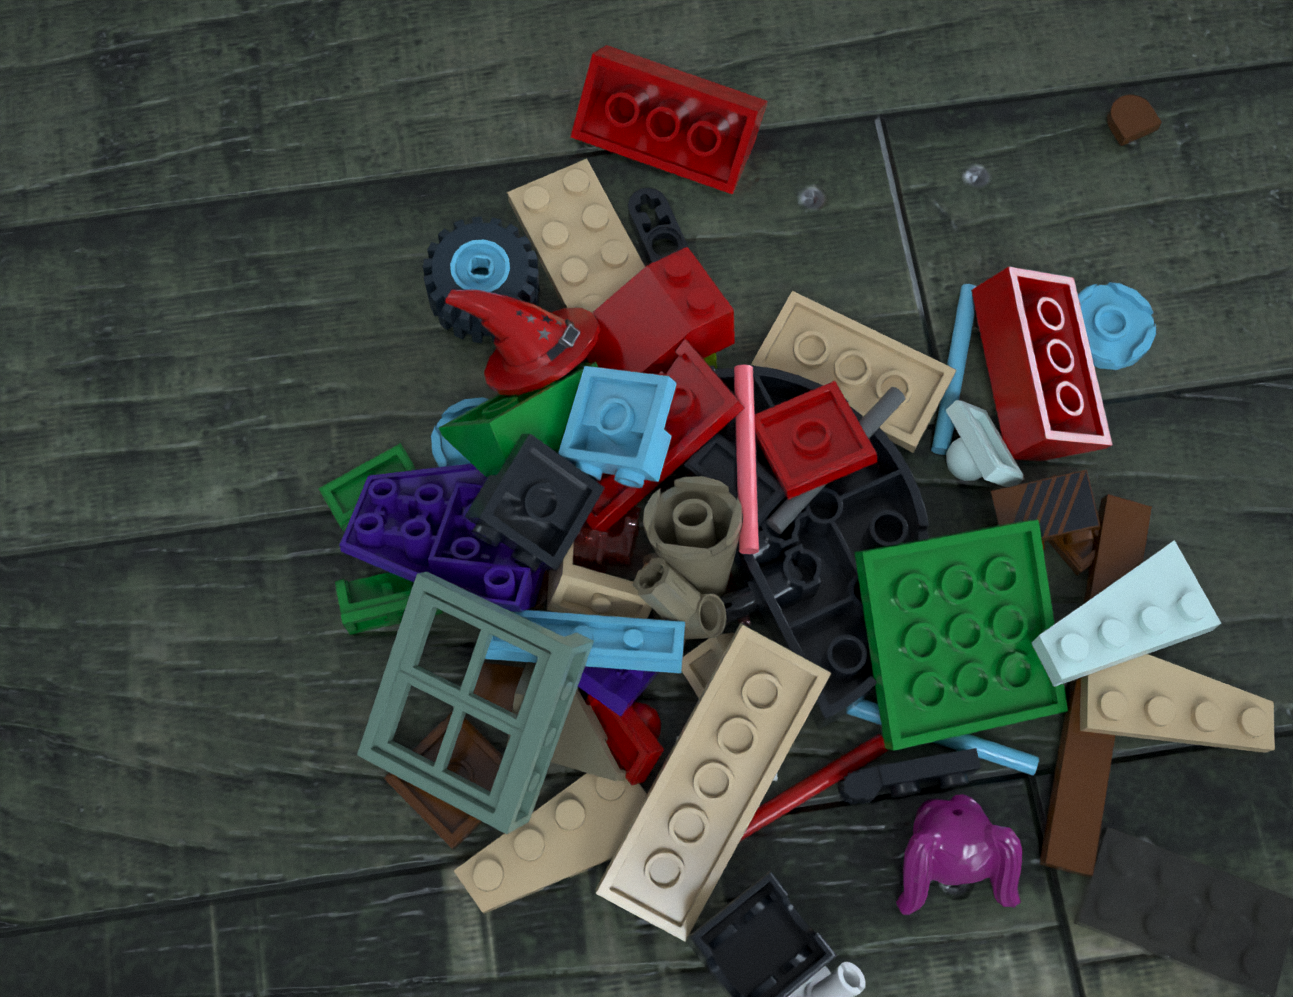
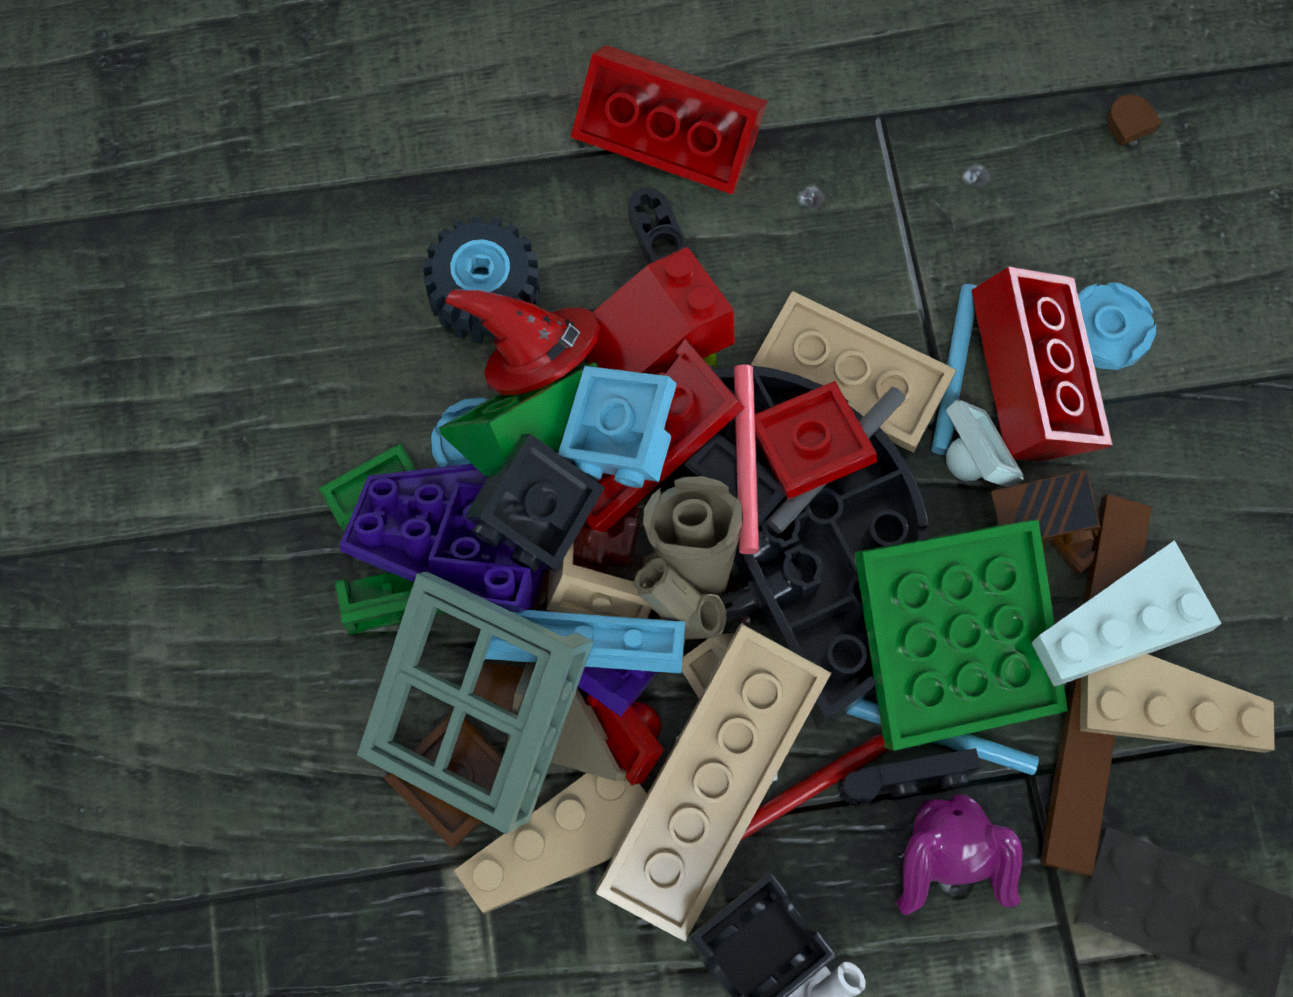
tan plate [507,159,645,312] -> none

